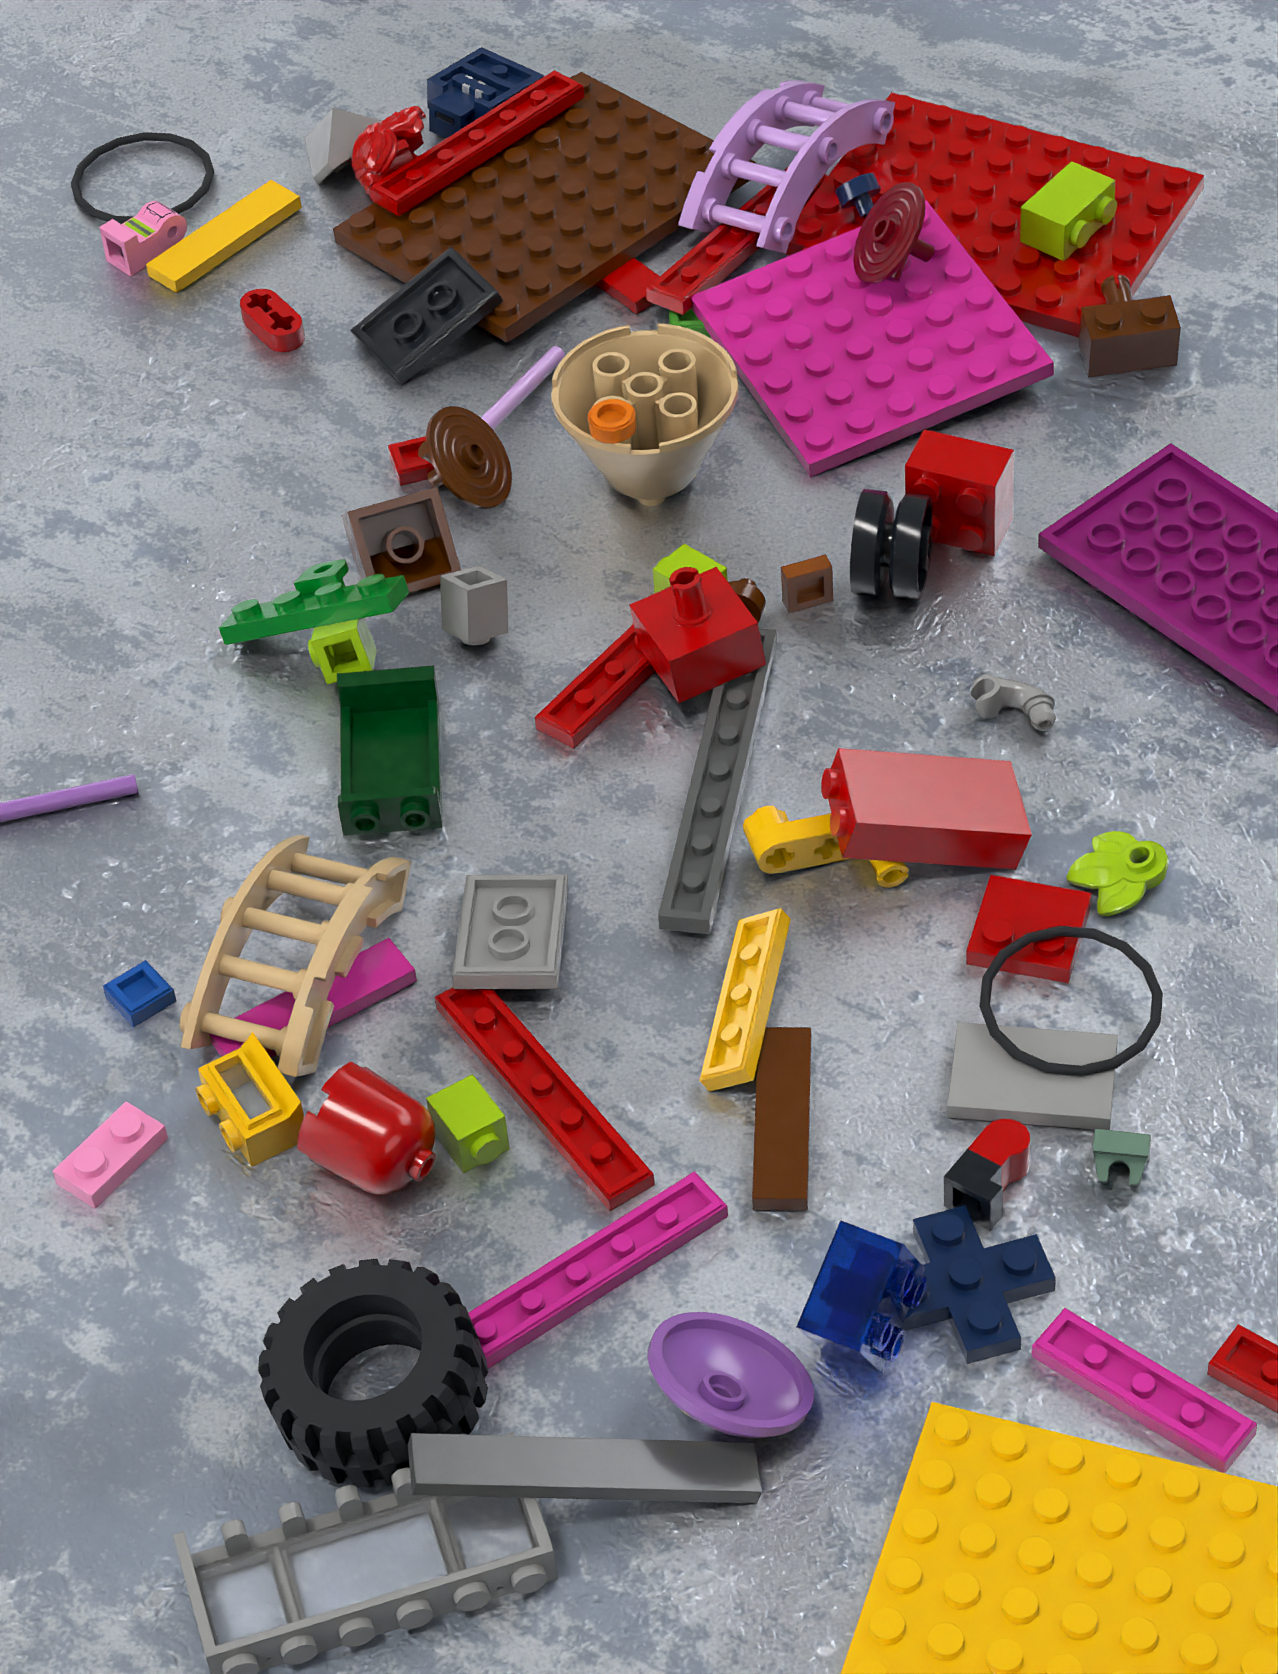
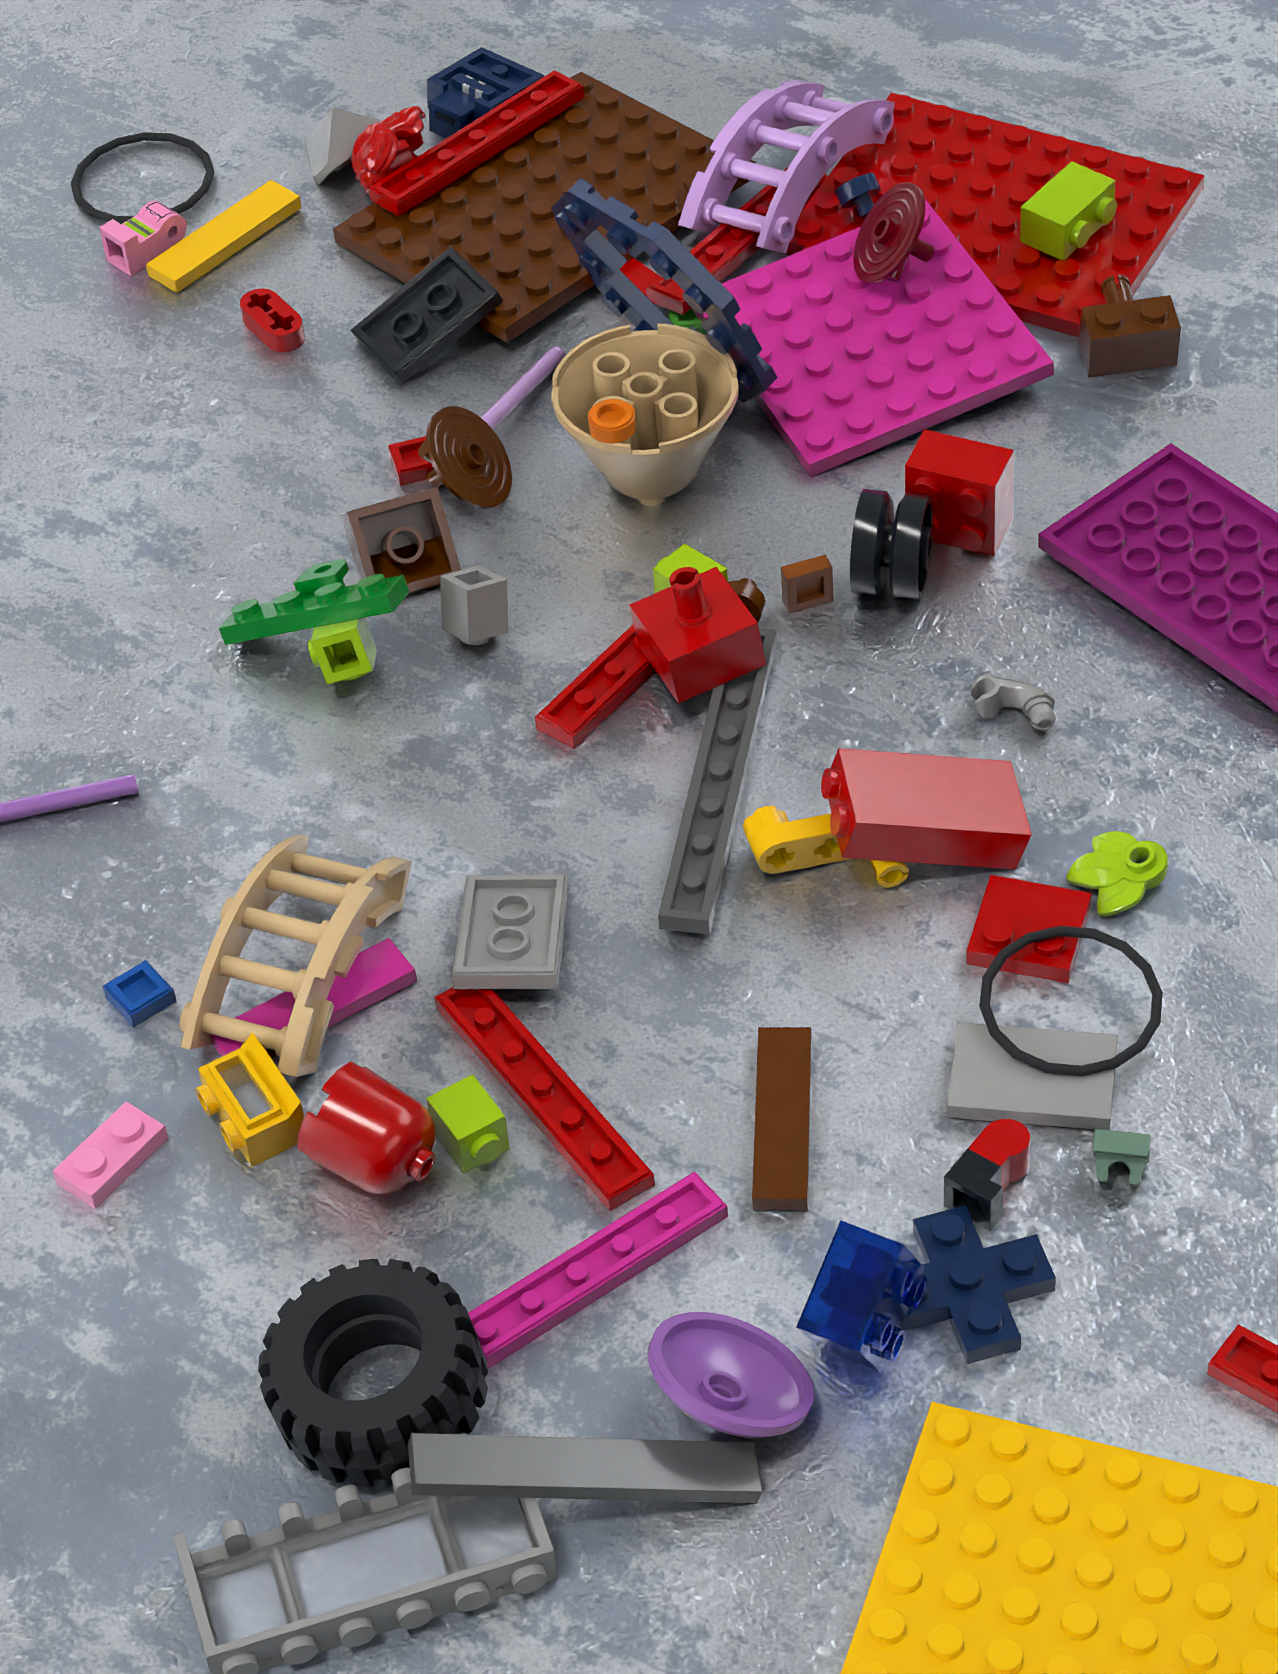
dark green panel [337,665,443,836] -> none
yellow tile [699,908,791,1092] -> none
dark pink tile [1031,1308,1257,1473] -> none
none -> dark blue plate [551,178,778,403]

